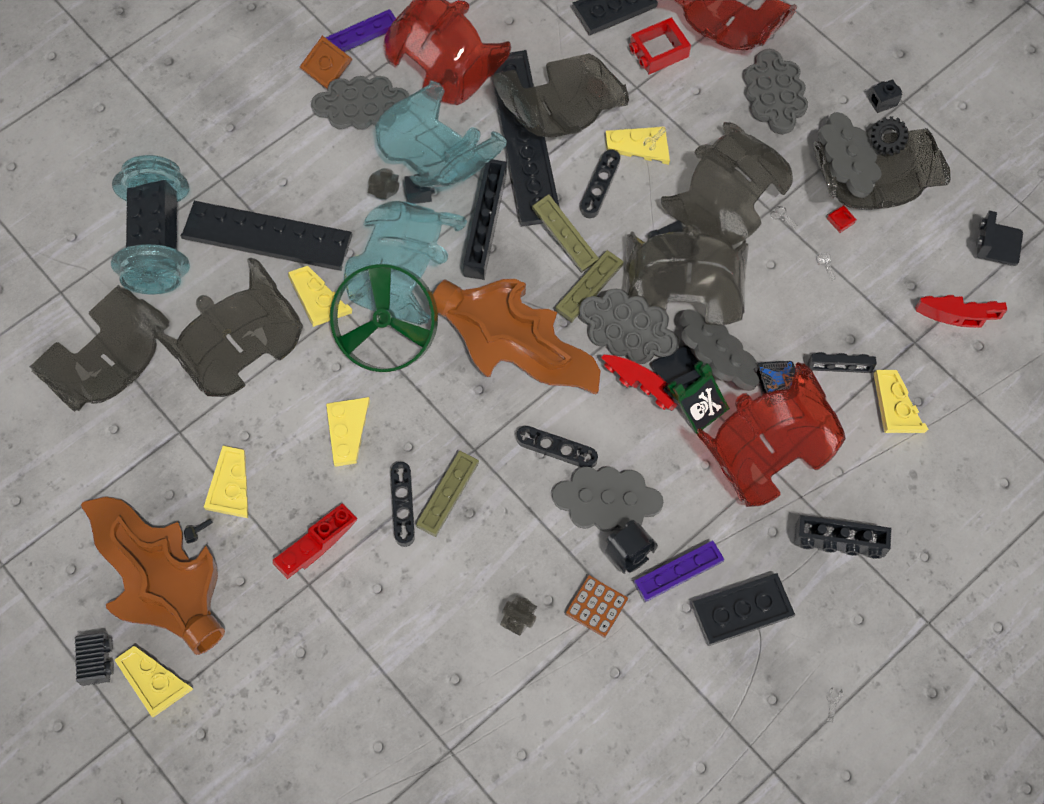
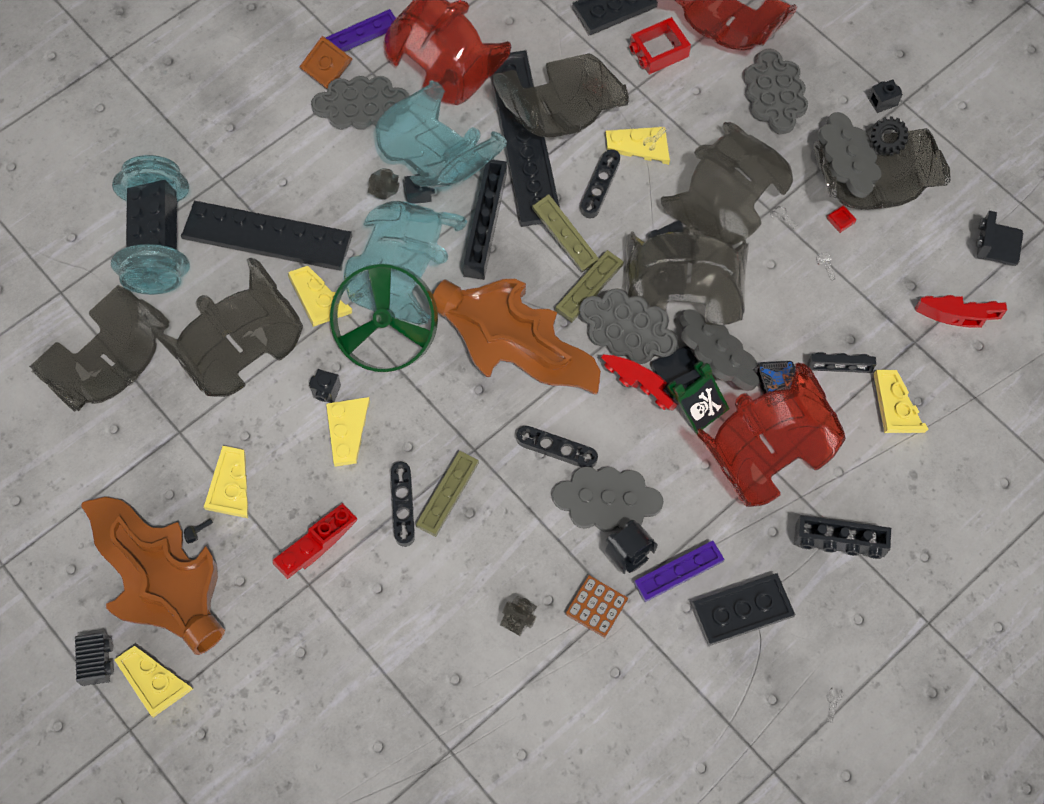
none -> black brick [309,369,341,403]

